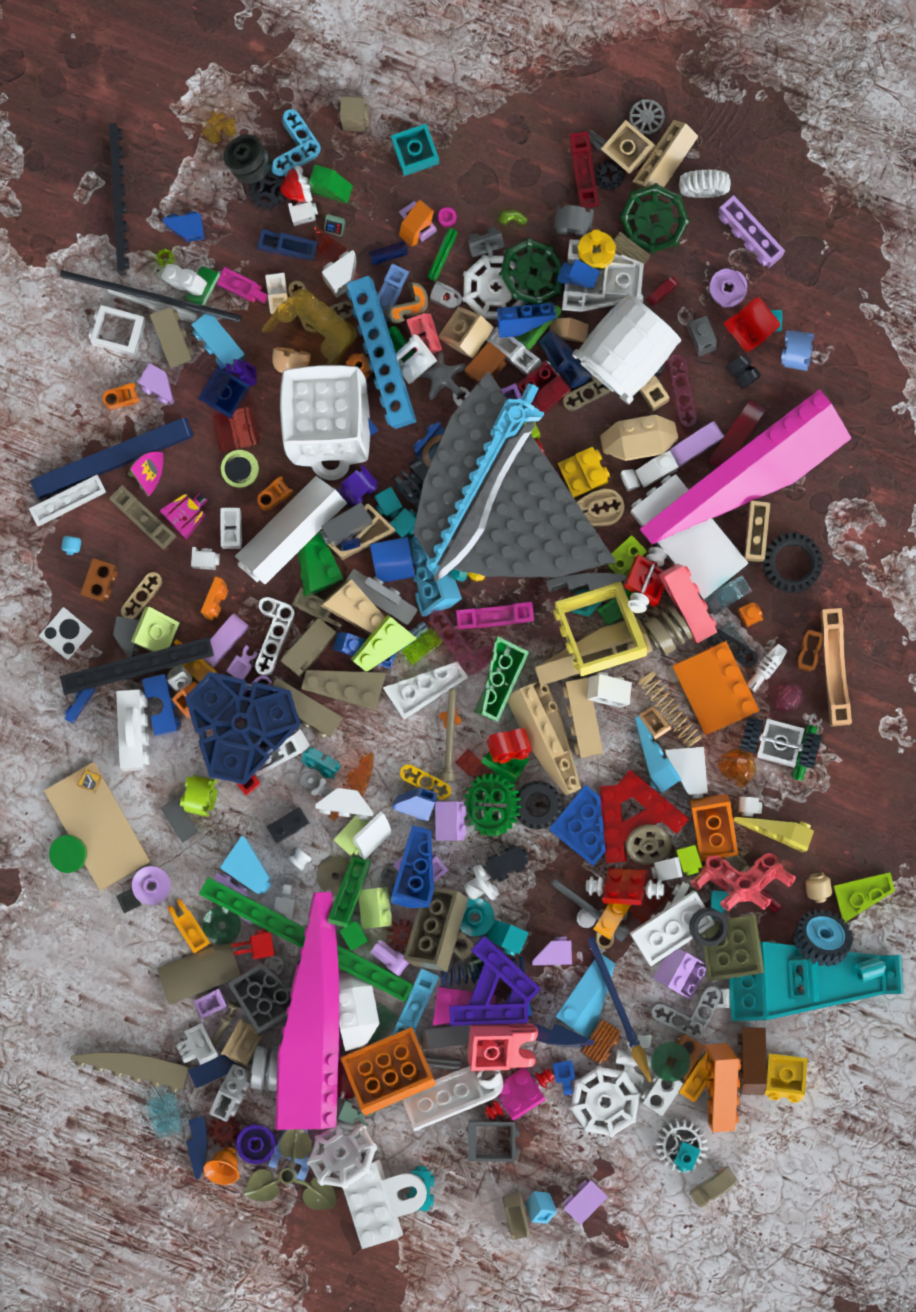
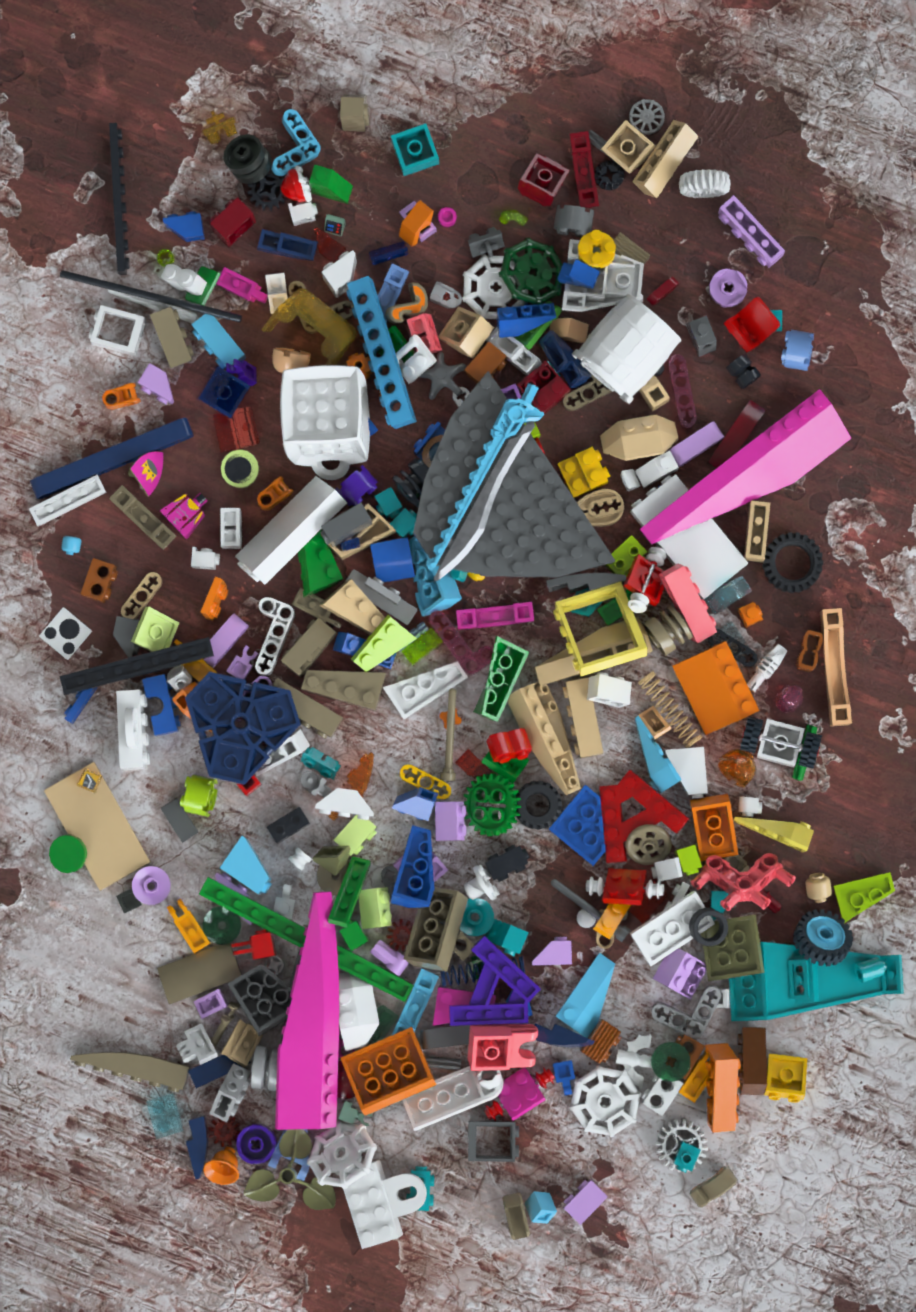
white slope [353,811,391,860] -> none
green axle [427,228,458,282] -> none
dark blue piece [587,937,651,1082] -> none
dark green plate [619,183,690,254] -> none
none -> dark red brick [210,197,256,248]
none -> olive slope [312,846,351,876]
none -> dark red slope [518,153,570,206]

